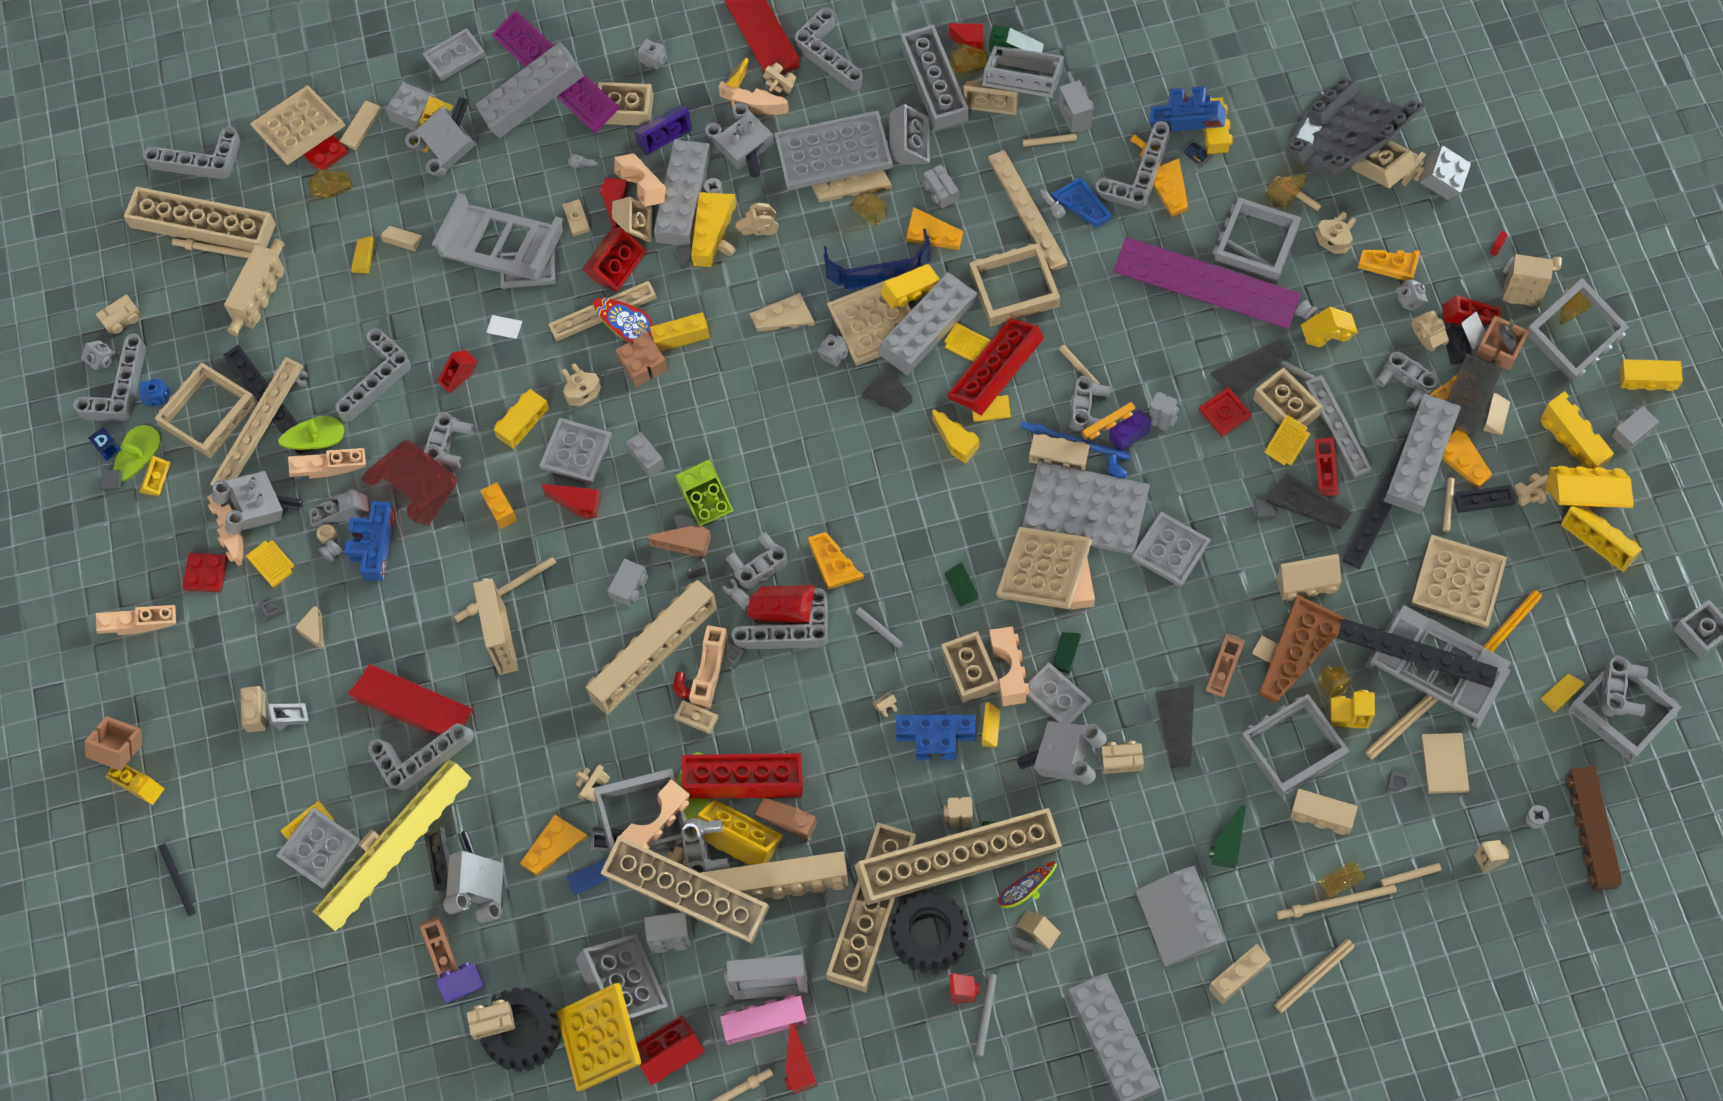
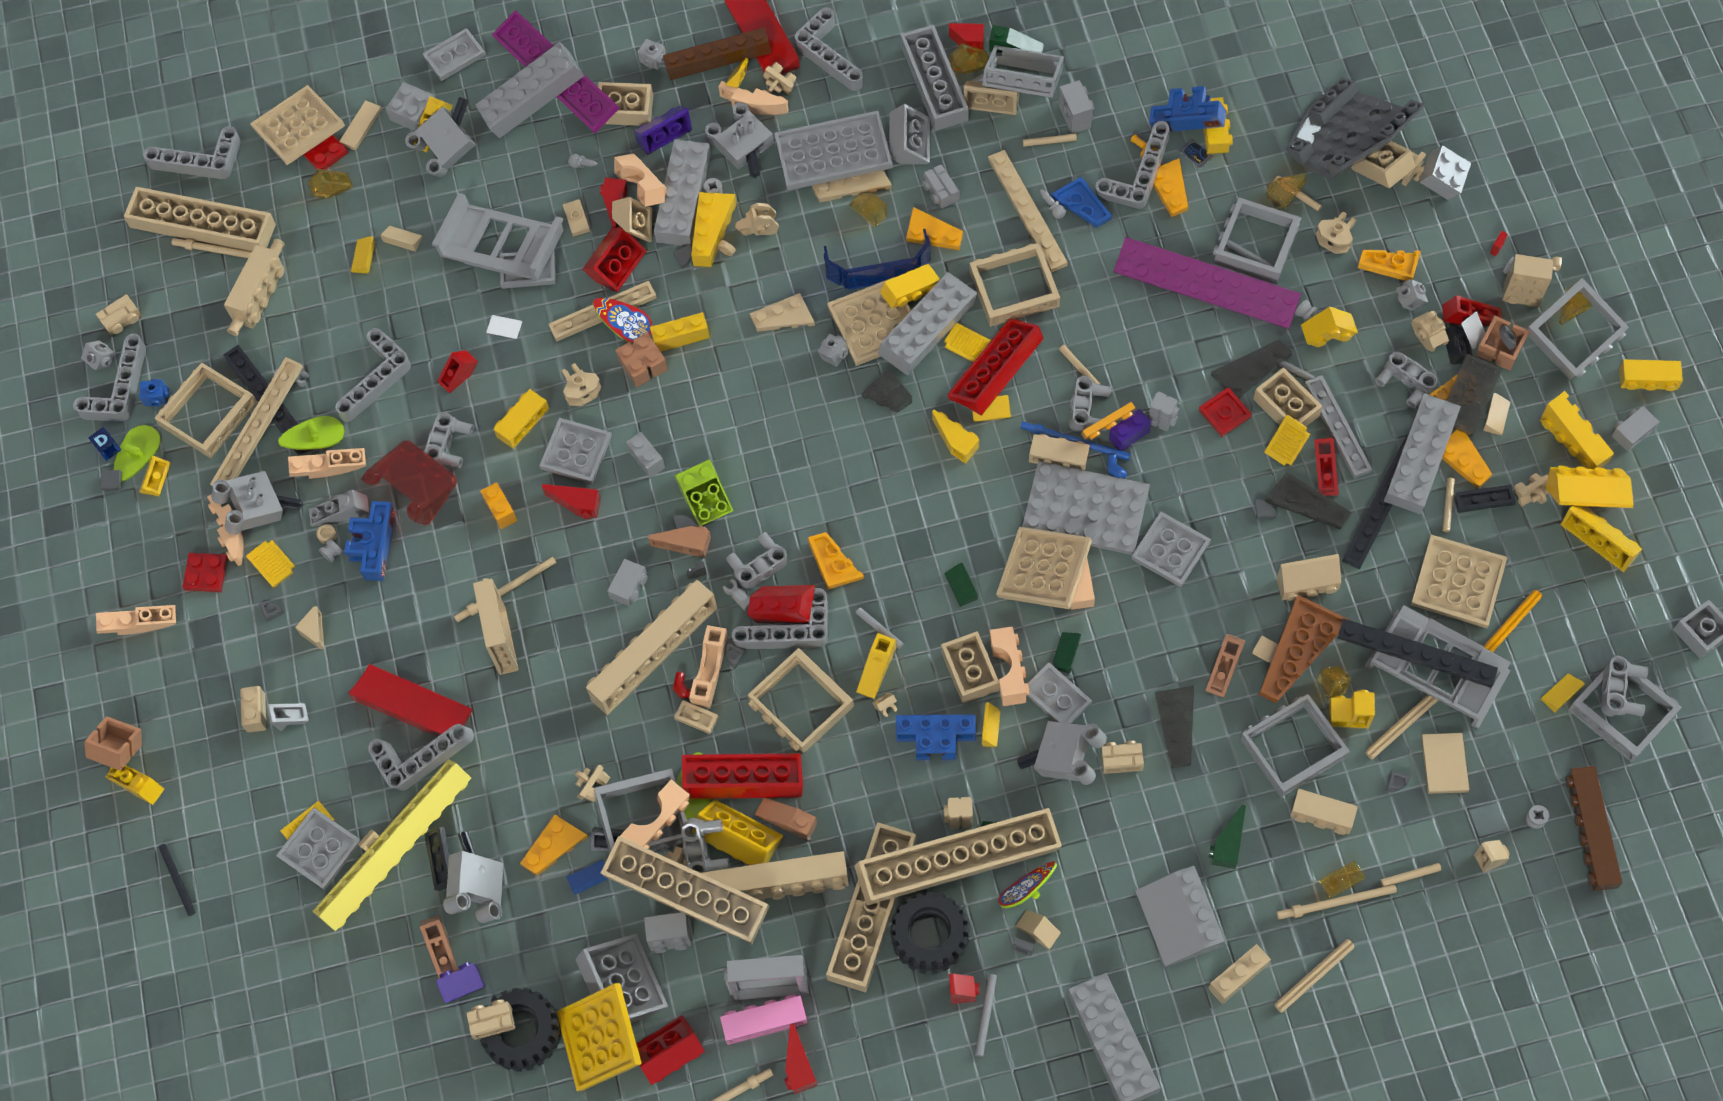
none -> reddish brown brick [663,27,771,80]
none -> tan window [748,648,854,754]
none -> yellow slope [856,633,896,699]

